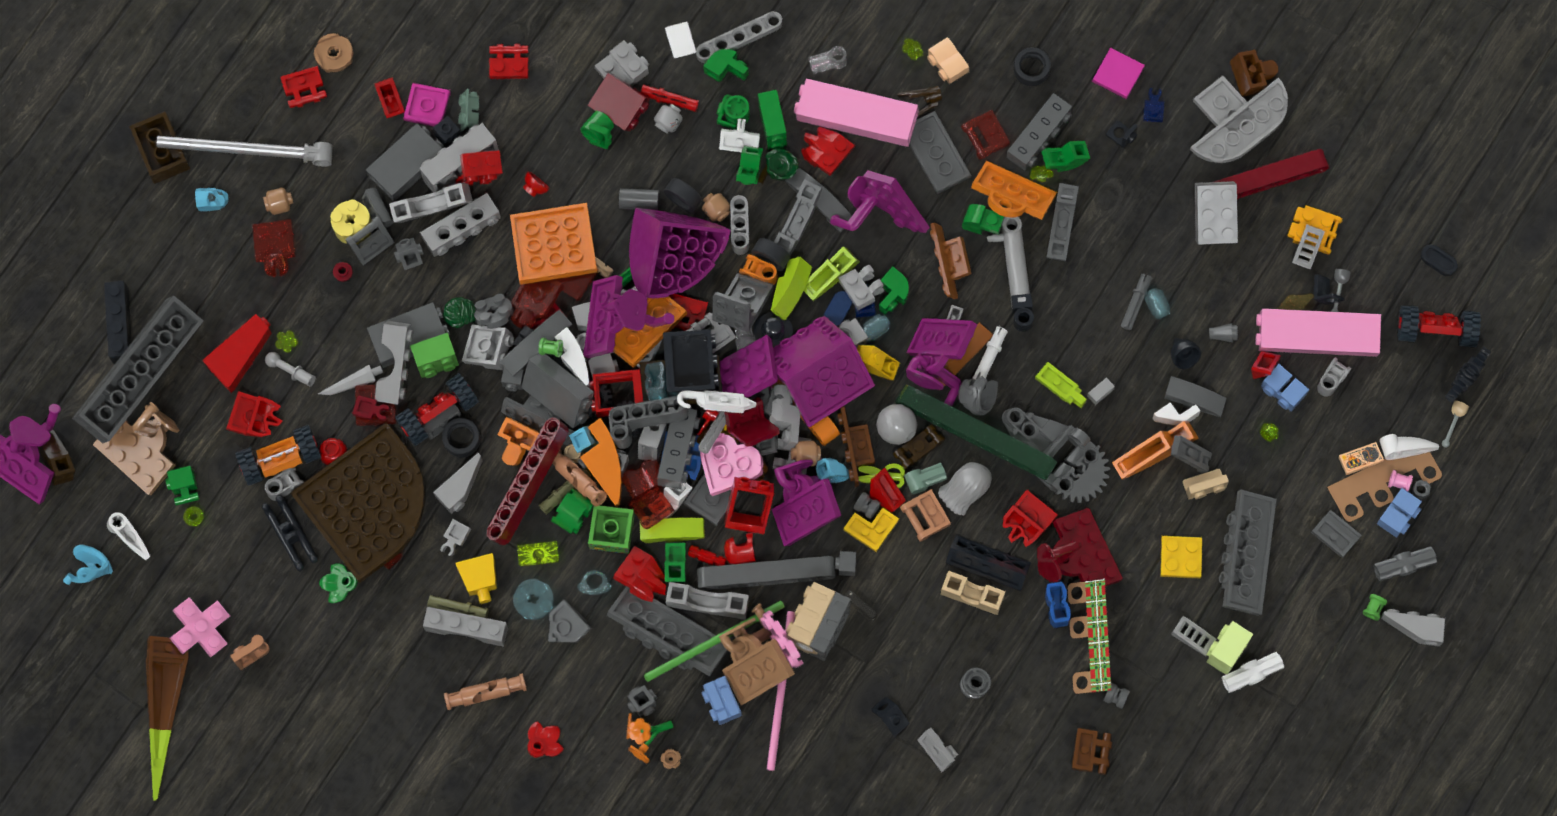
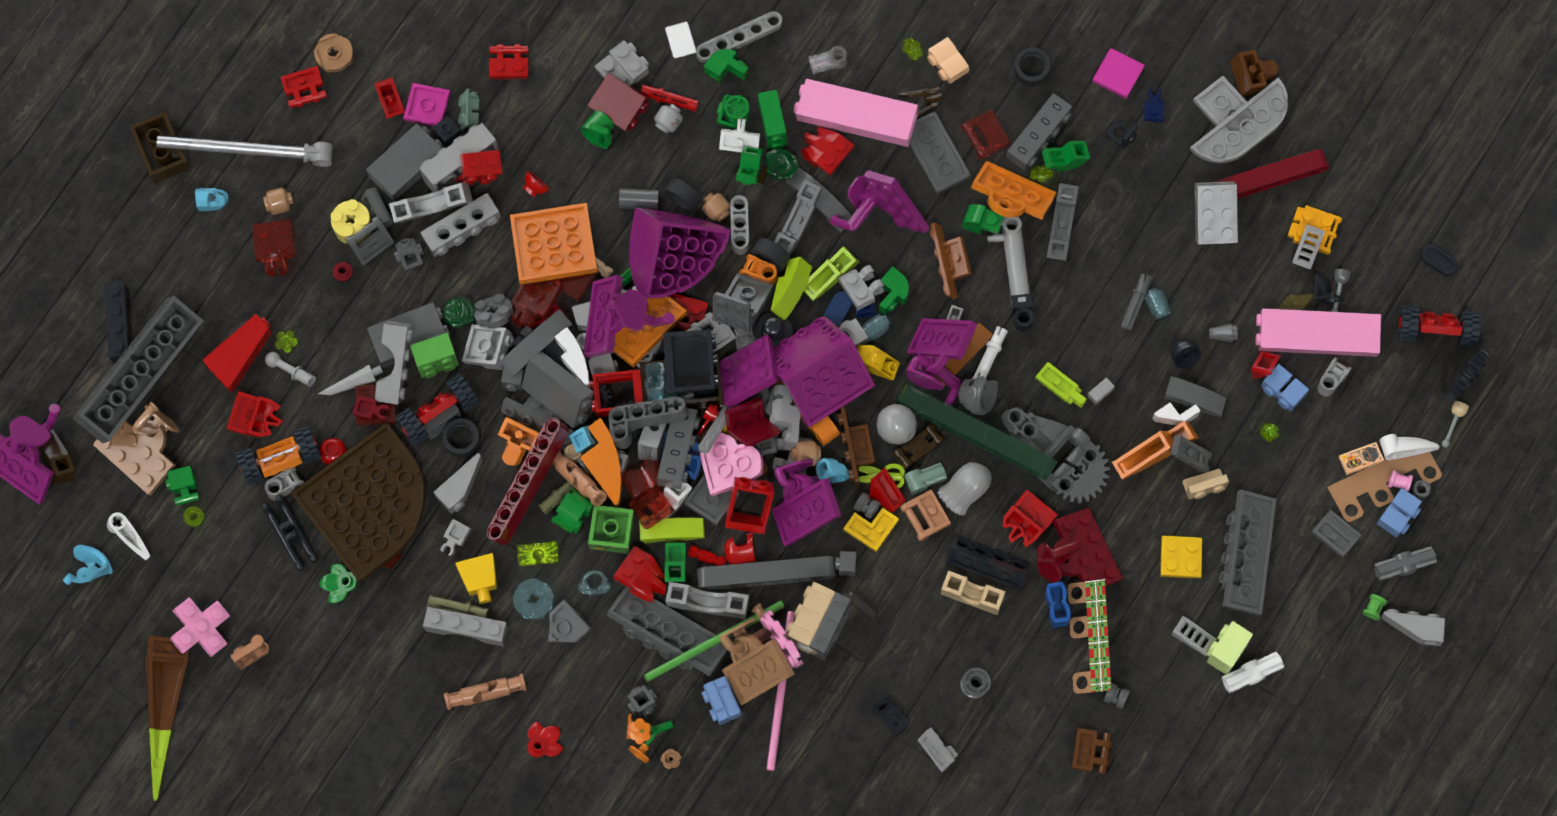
bright green bush [539,338,563,357] -> none
white plate [677,390,756,413] -> none

